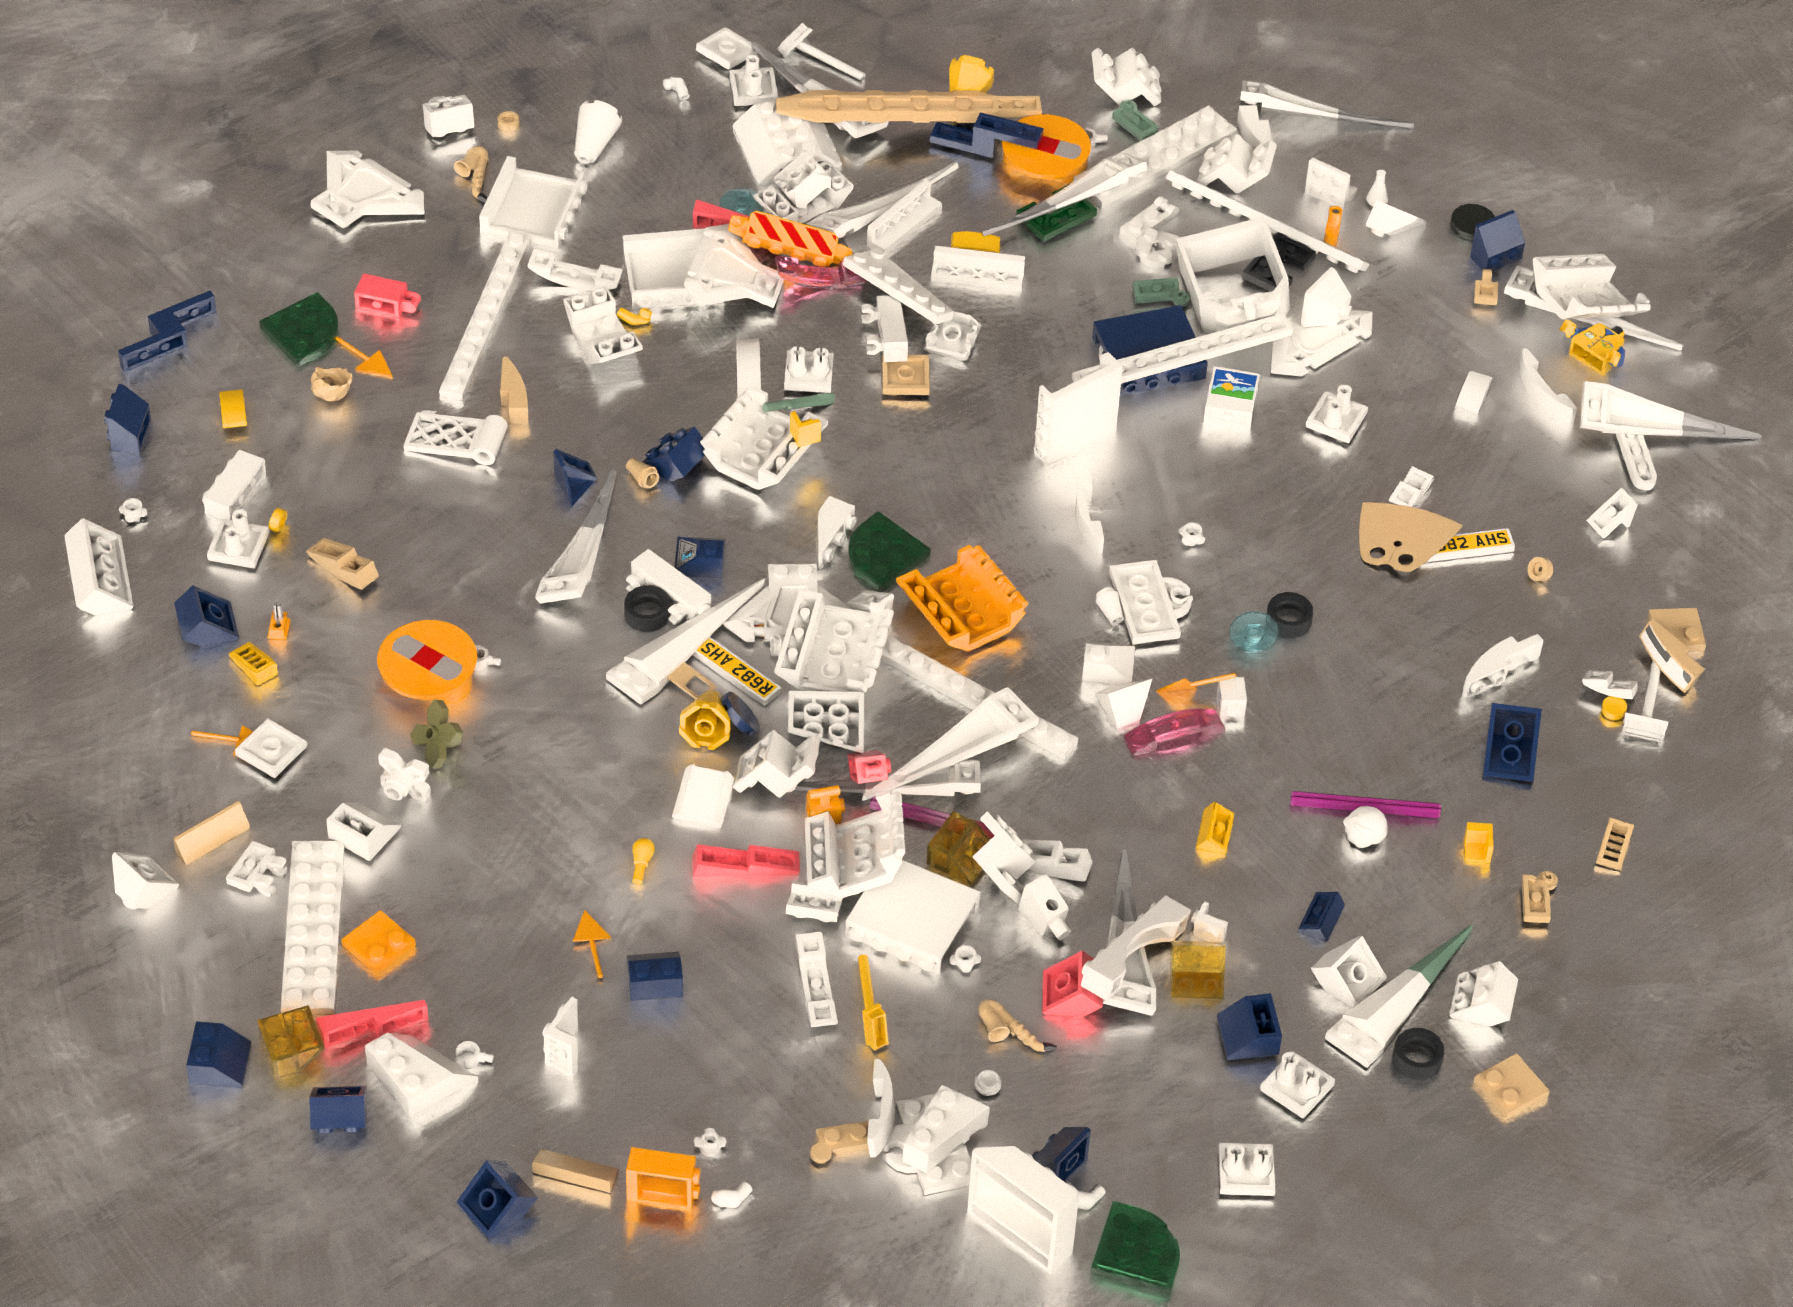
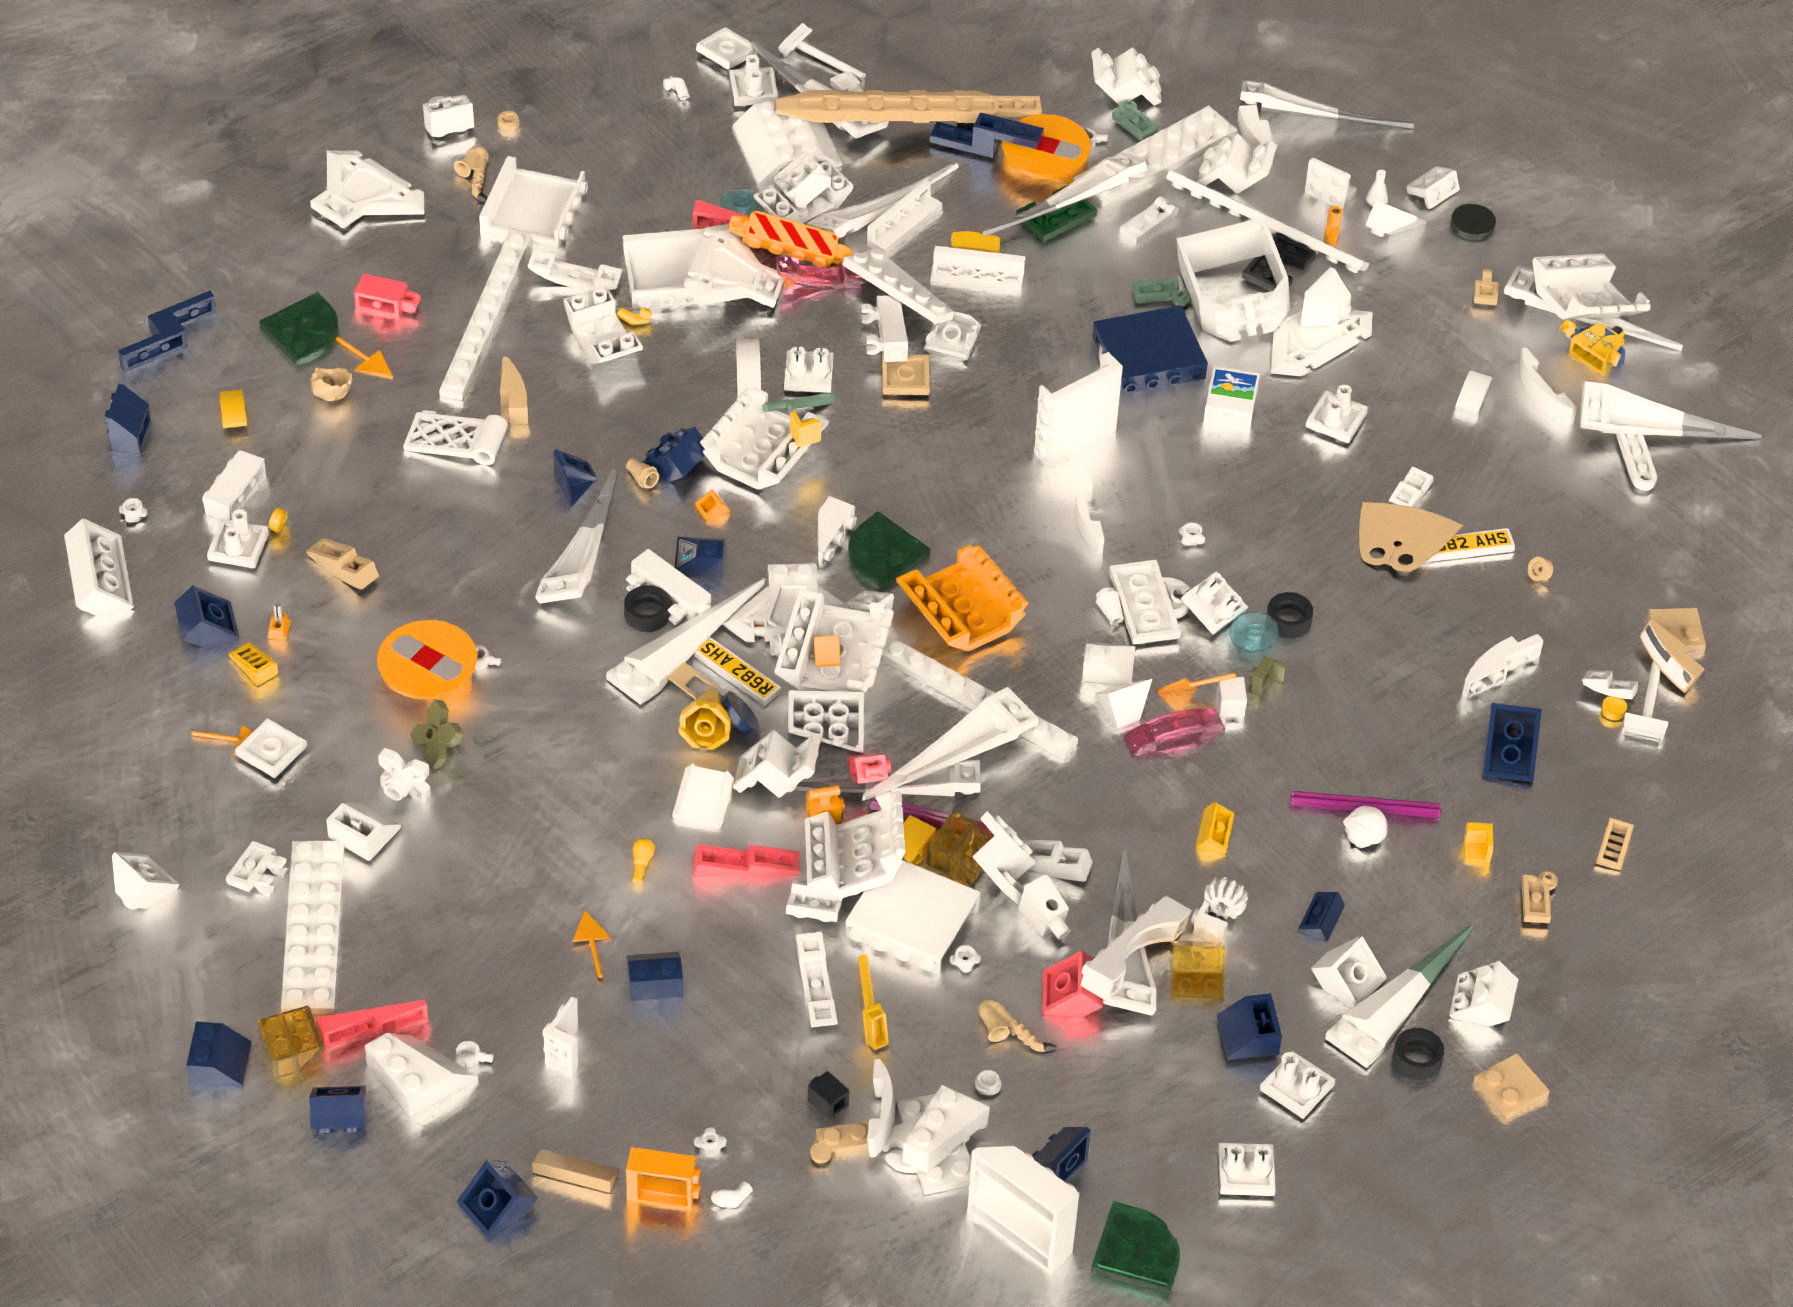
slope [173,801,250,865] -> none
light orange plate [341,910,416,975] -> none
white cone [574,100,622,164] -> none
yellow cone [949,55,994,93] -> none
white plate [1072,313,1293,383] -> none
white arm [1077,1184,1106,1210] -> none
white plate [1135,228,1179,269] -> none
slope [1470,210,1525,271] -> none
white slope [1587,488,1638,539] -> none
none -> light orange slope [694,489,731,521]
none -> black brick [807,1071,850,1120]
none -> light orange slope [814,635,841,667]
none -> white plate [830,71,864,92]
none -> yellow slope [902,815,936,866]
none -> white plate [1181,571,1248,635]
none -> white gear [1204,876,1248,920]
none -> olive bracket [1249,656,1287,695]
none -> white bracket [1406,166,1460,209]

